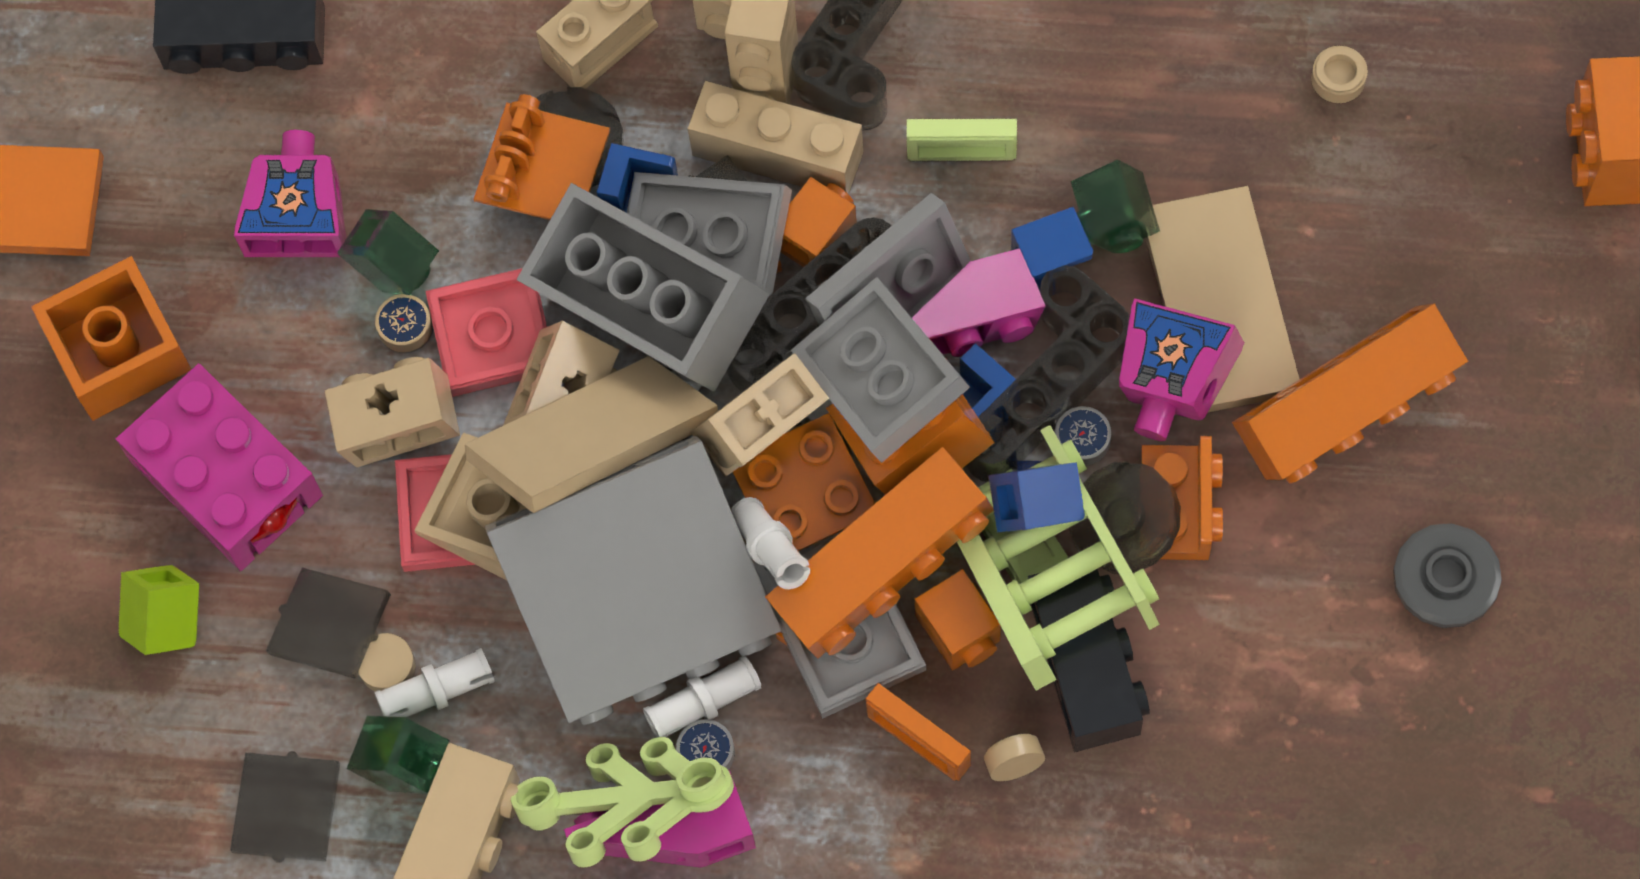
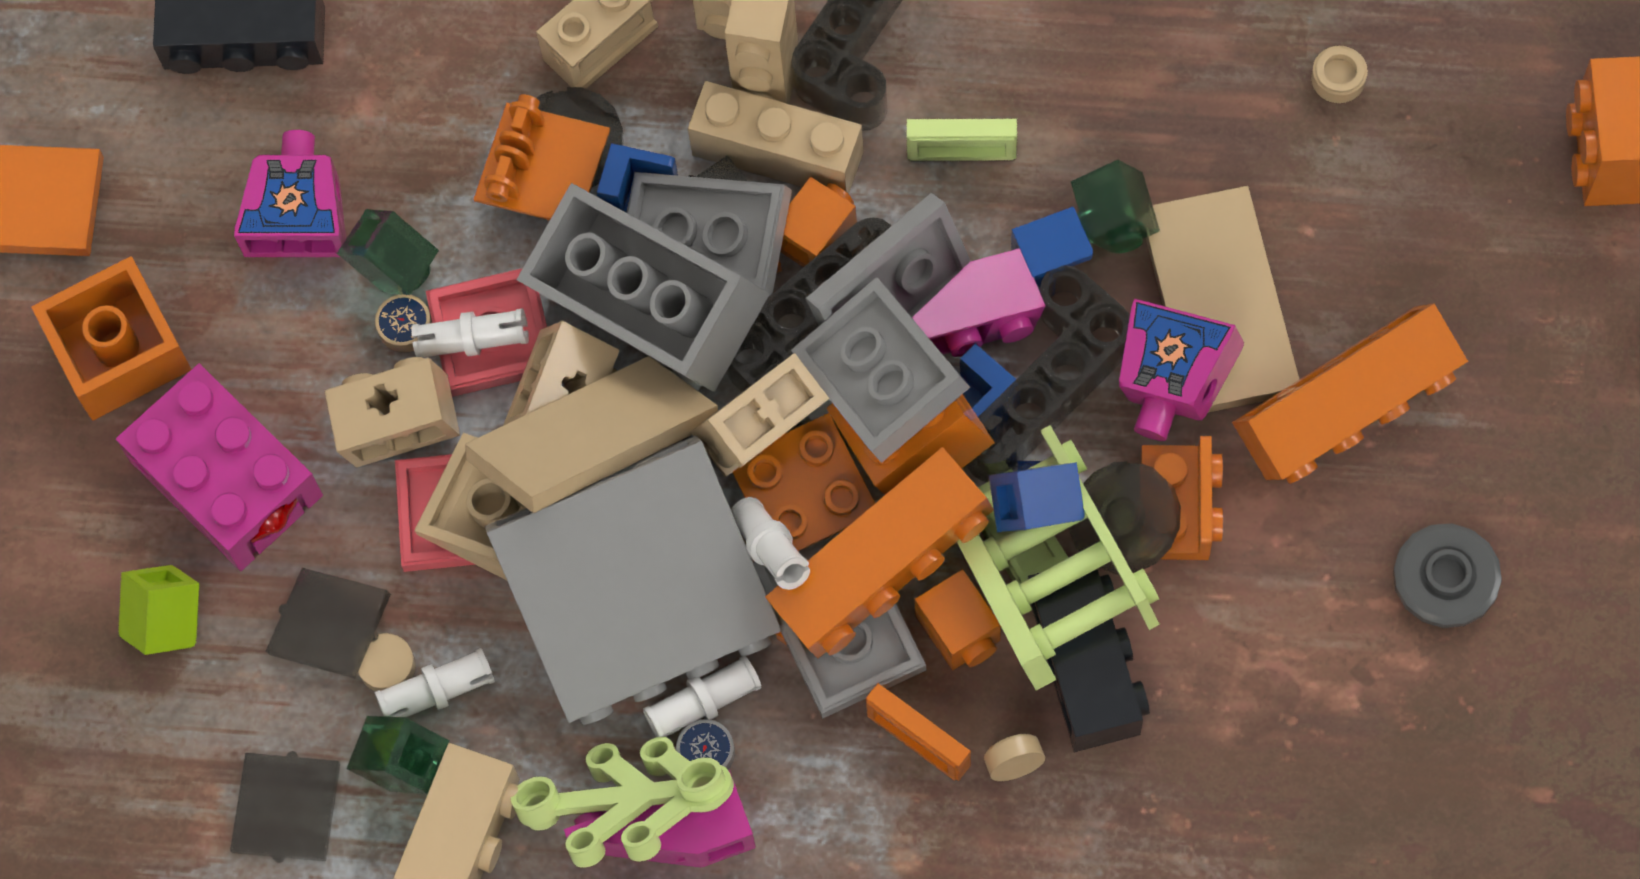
tile [1055,406,1111,466] -> none
none -> white pin [411,308,529,358]

